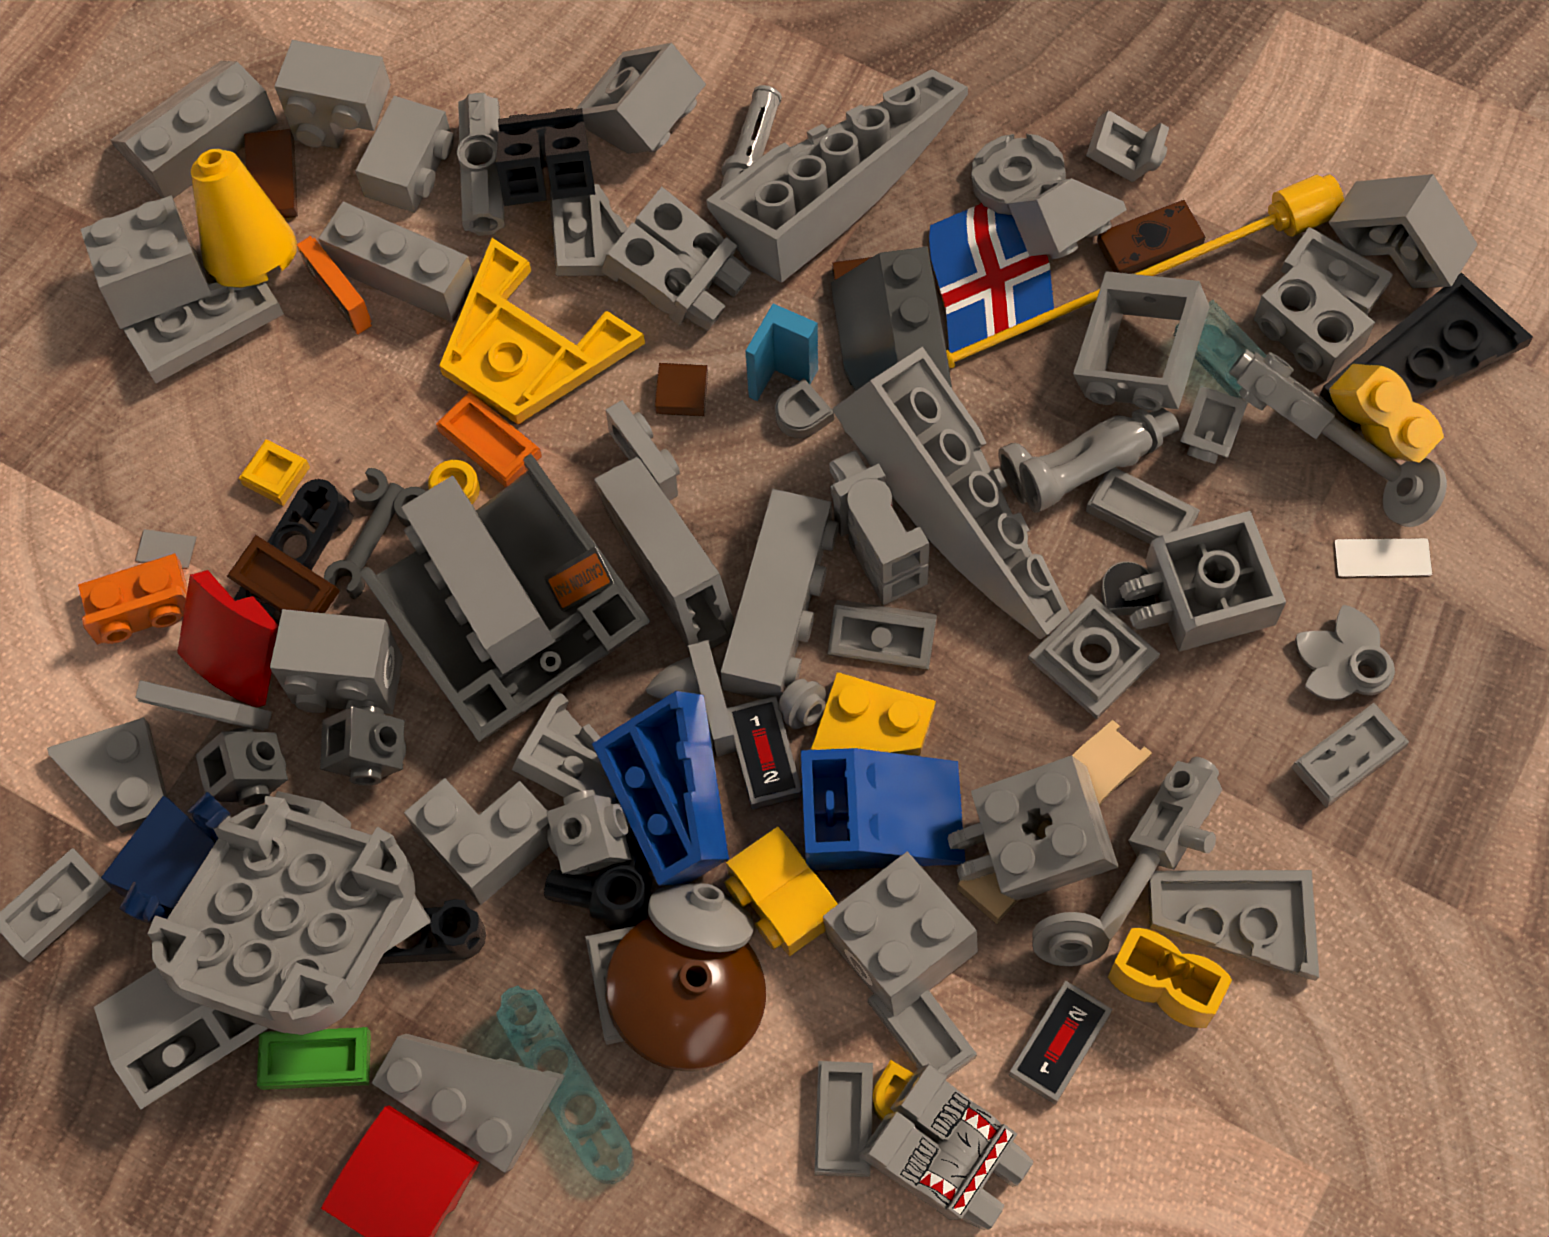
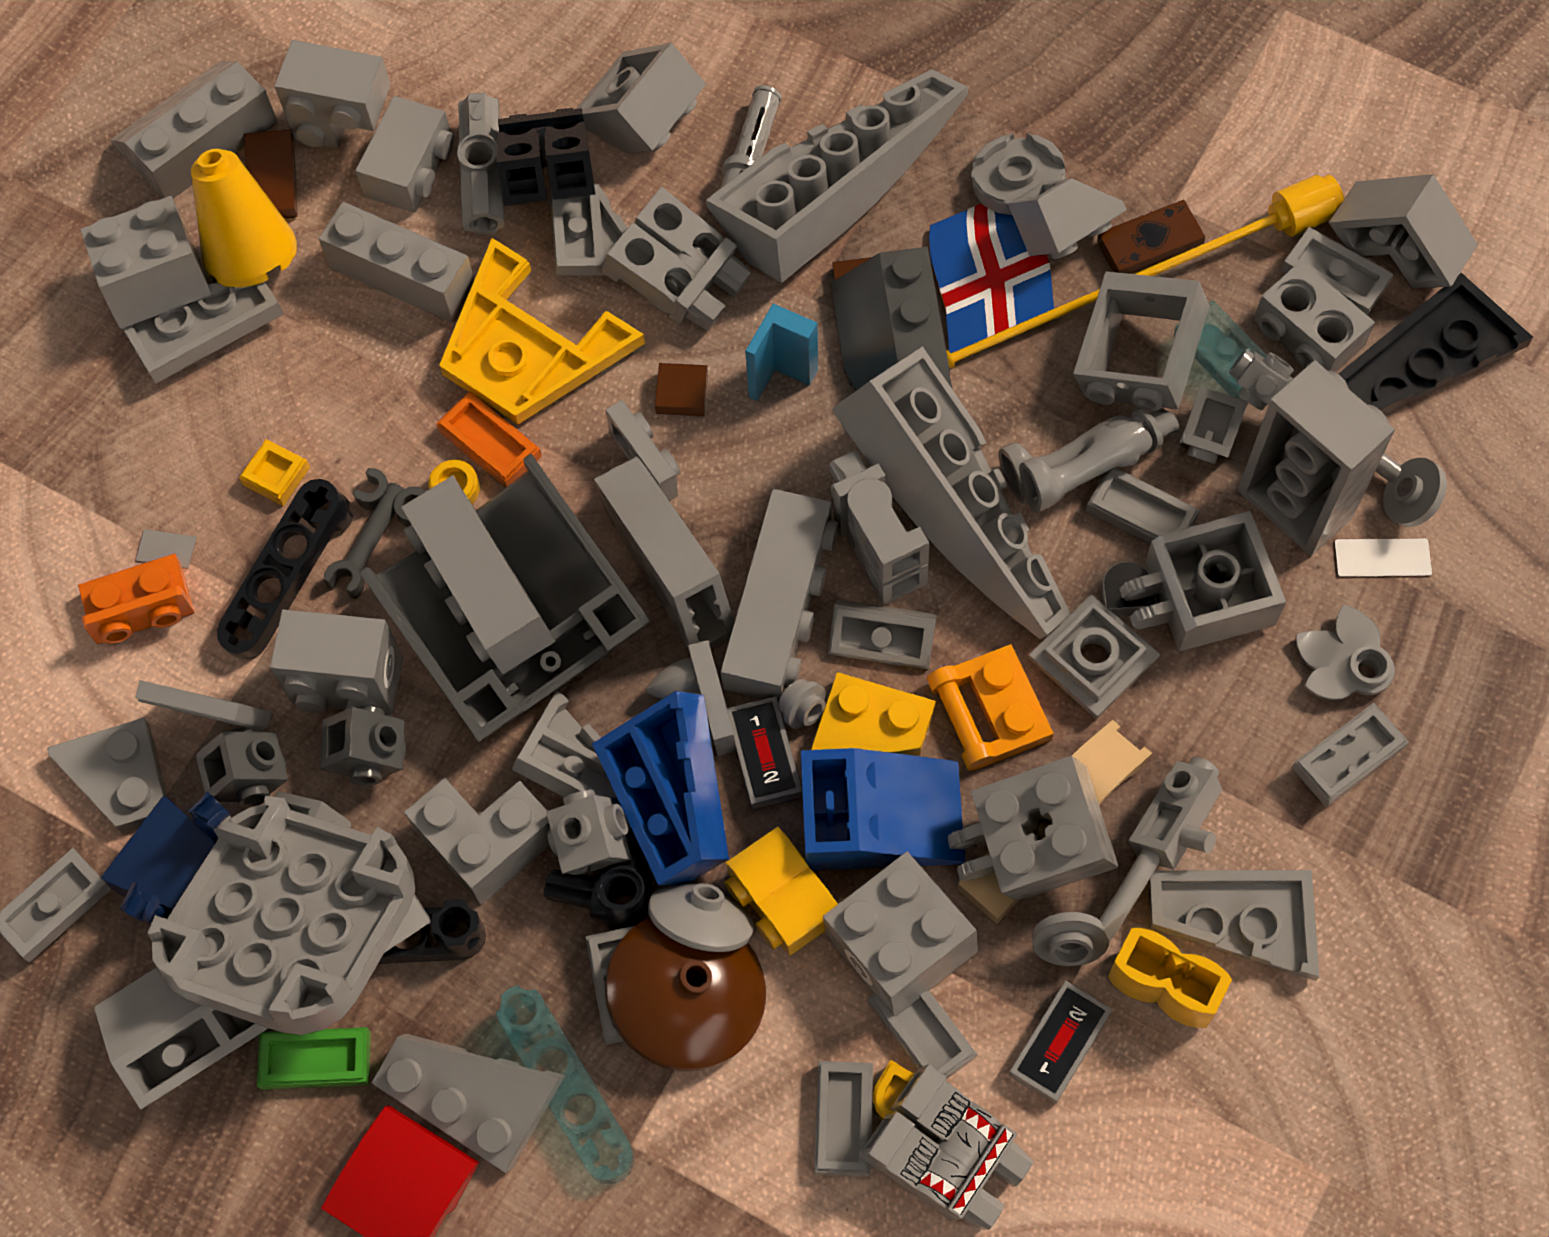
red slope [177,570,279,708] -> none
reddish brown tile [226,535,341,613] -> none
orange tile [296,236,372,335] -> none
sticker [544,547,614,612] -> none
light grey tile [775,378,834,438] -> none
light grey bracket [1086,110,1169,182] -> none
yellow brick [1329,364,1444,463] -> none
none -> light orange plate [926,644,1054,771]
none -> light grey brick [1237,360,1395,557]

